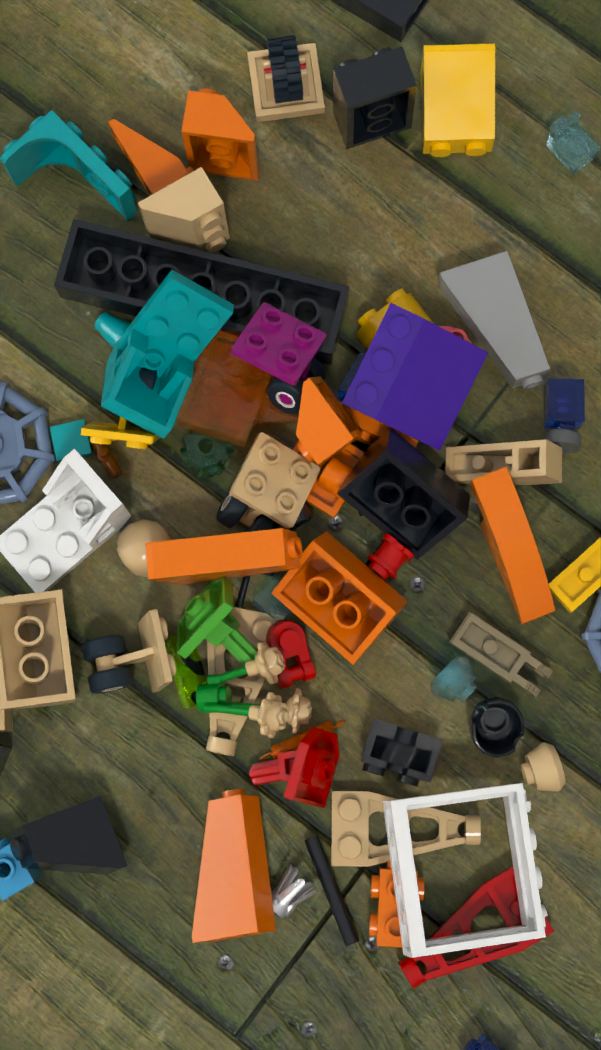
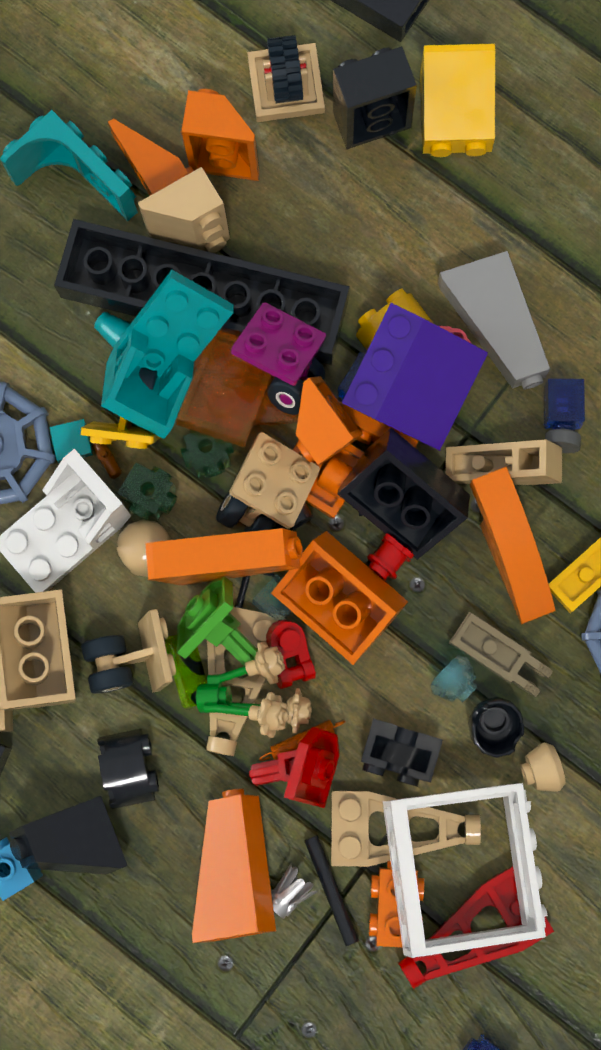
clear light blue bracket [546,111,601,175] -> none
none -> black cylinder [97,728,159,809]
none -> clear green brick [118,462,178,520]

